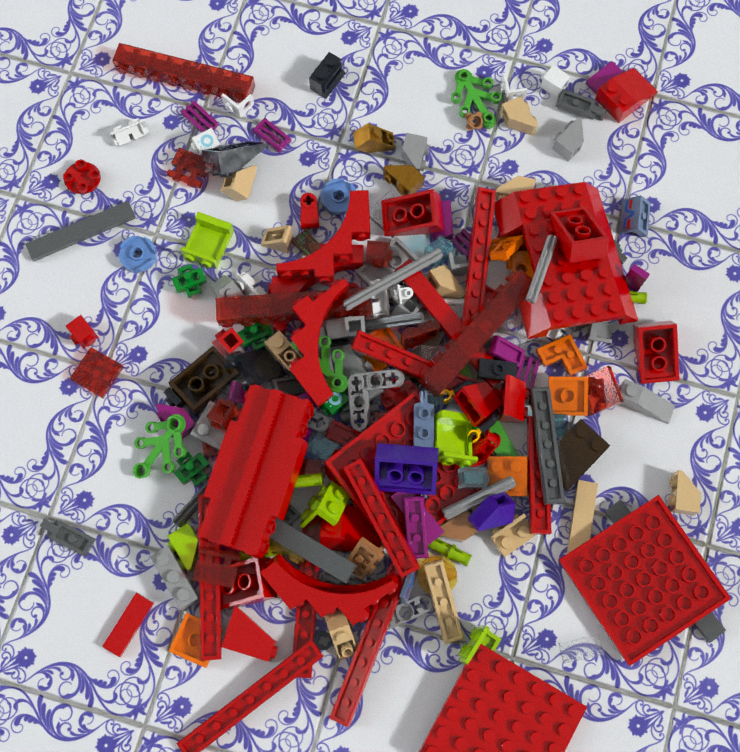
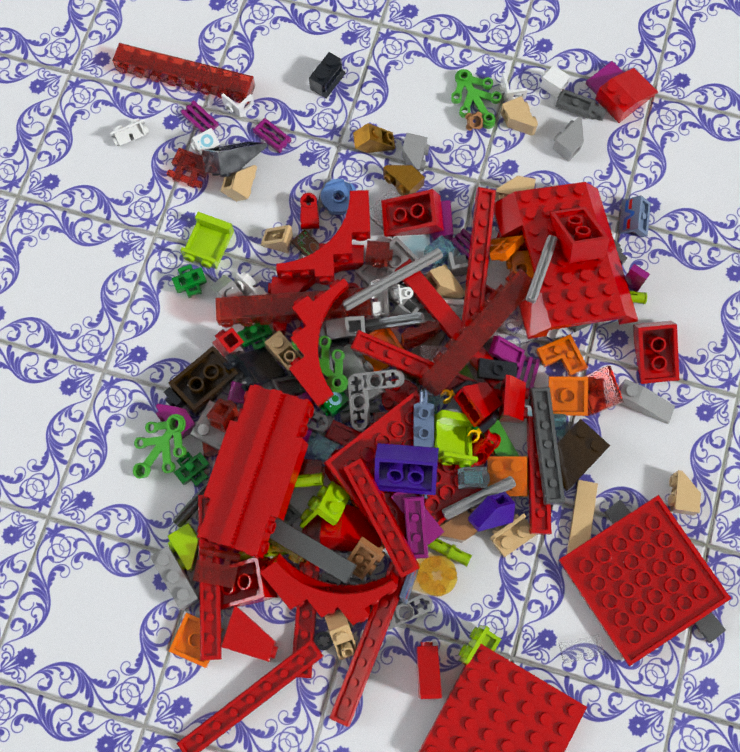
dark grey tile [25,201,136,262] -> none
dark grey hinge [40,519,96,557] -> none
red dish [63,159,101,194] -> none
red brick [66,315,98,348] -> none
clear red plate [69,347,124,399] -> none
red tile [102,592,154,657] -> none
medium blue plate [118,236,157,274] -> none
tan tile [422,559,464,644] -> none
light grey panel [586,322,613,343] -> none
none -> red slope [416,642,442,699]

